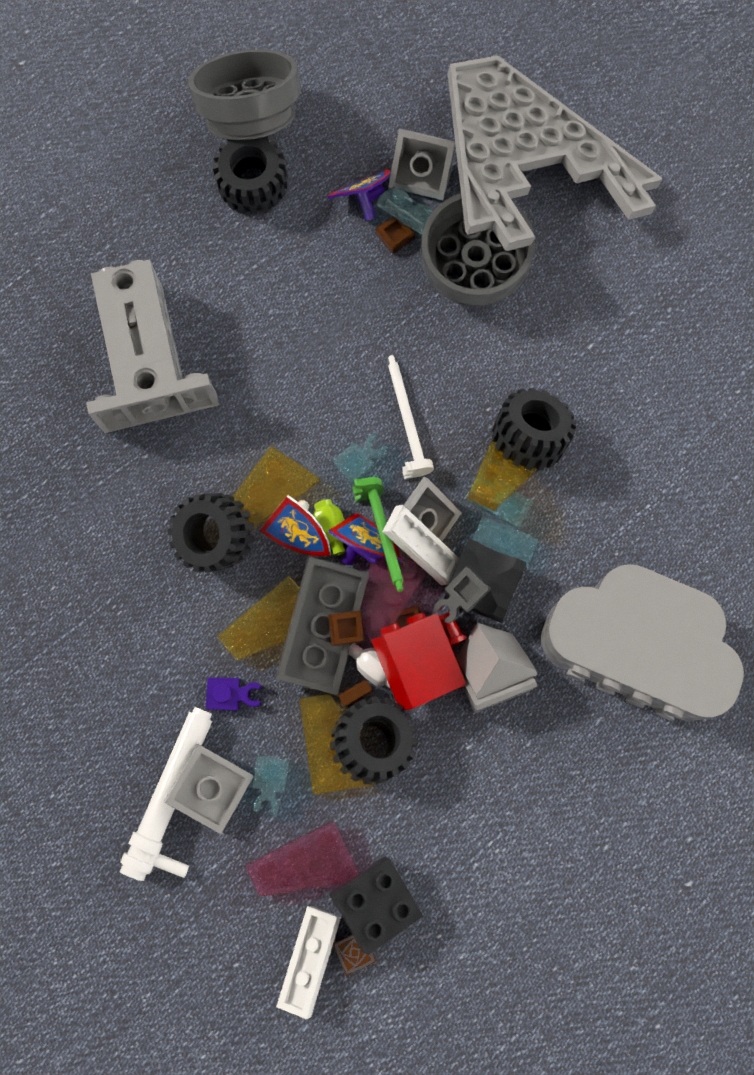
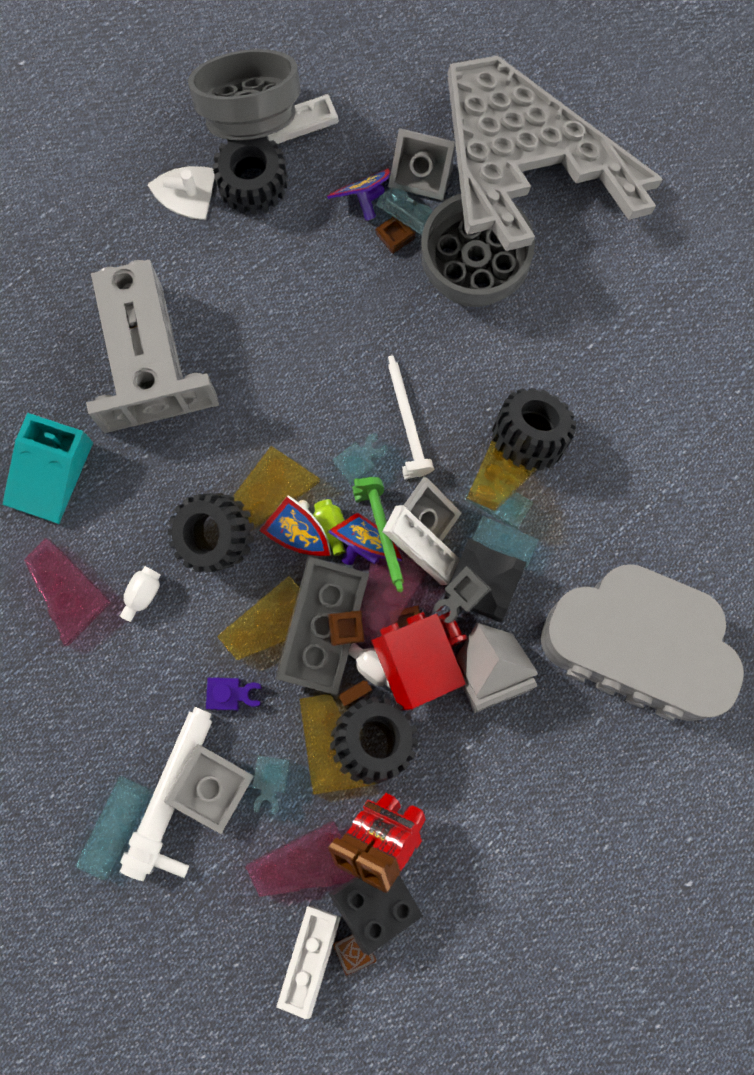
none -> teal slope [2,413,93,524]
none -> clear pink wing [24,538,111,646]
none -> clear light blue plate [75,776,151,881]
none -> white plant [120,566,161,622]
none -> white shield [147,166,215,220]
none -> white plate [268,94,338,144]
none -> hips [328,793,426,893]

